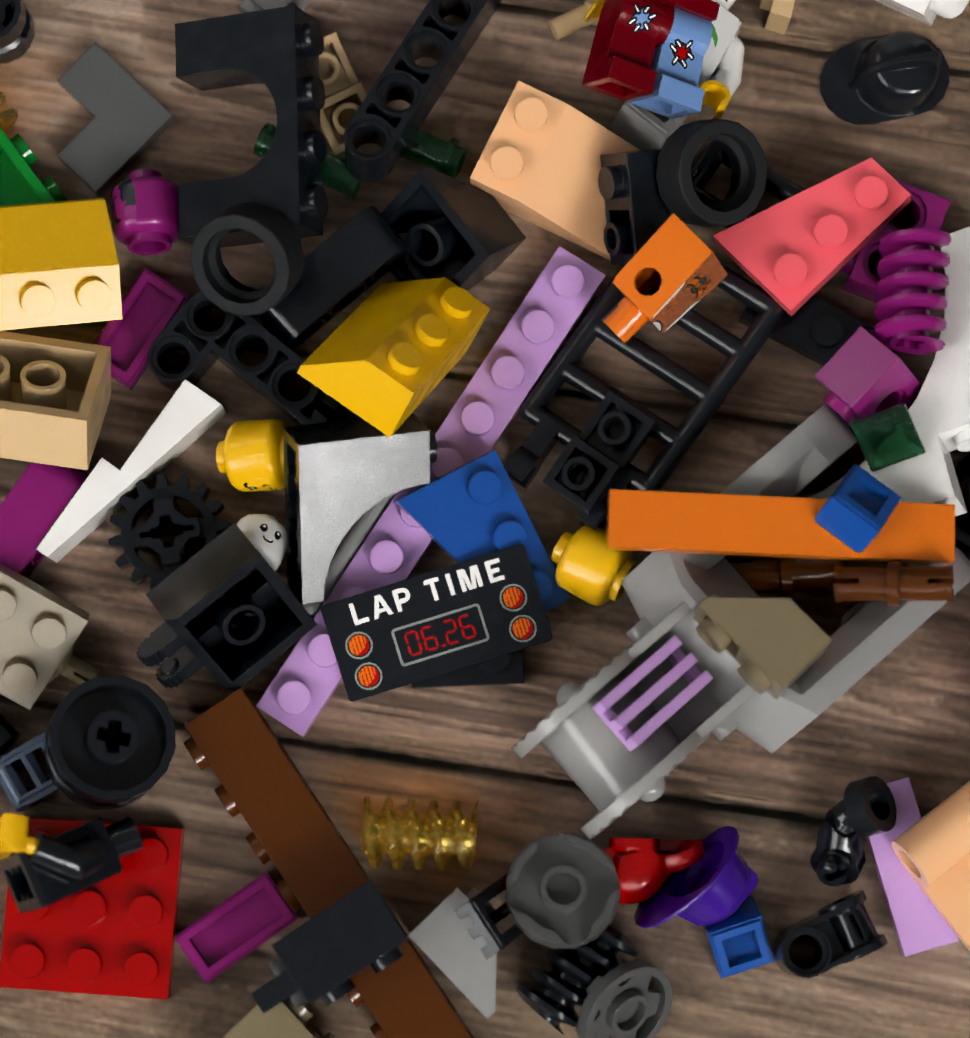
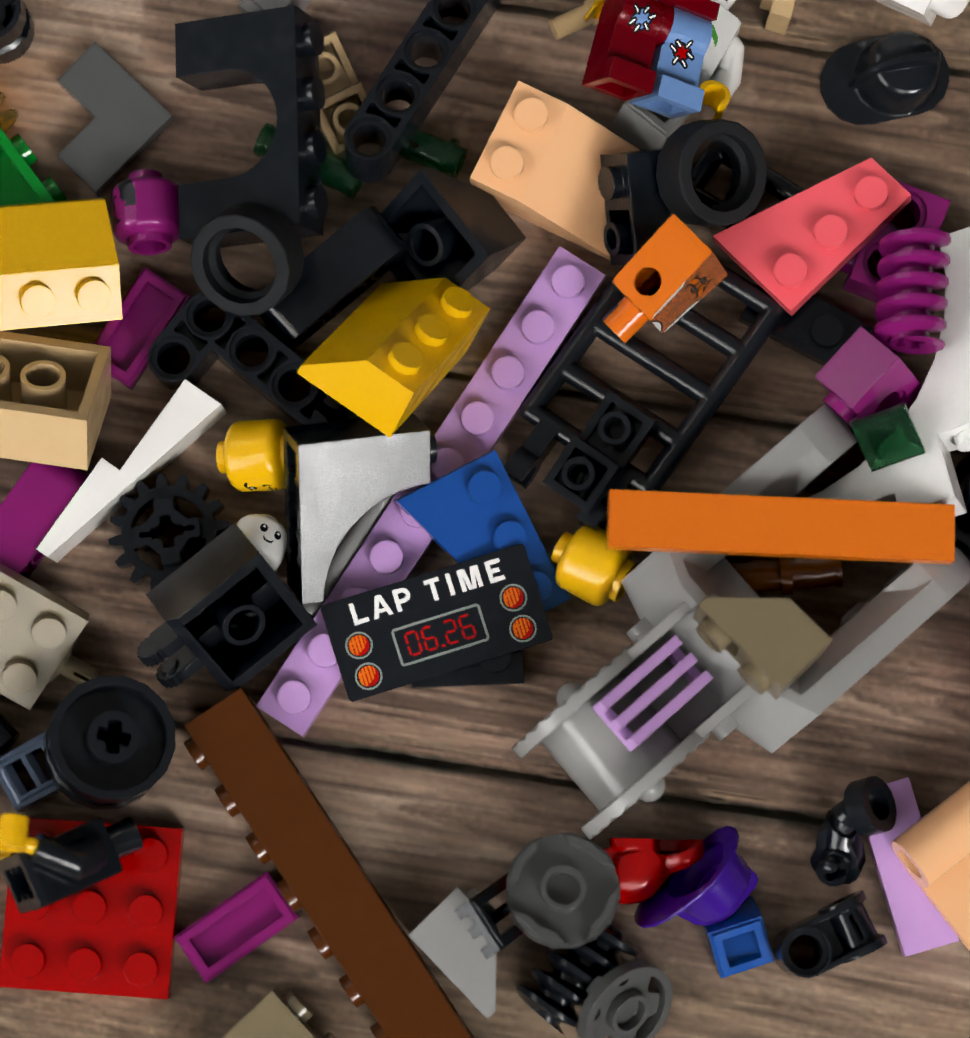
black hinge [251,880,409,1014] -> none
clear yellow piece [362,796,478,872] -> none
blue slope [815,463,902,553] -> none
reddish brown pin [834,561,954,607] -> none

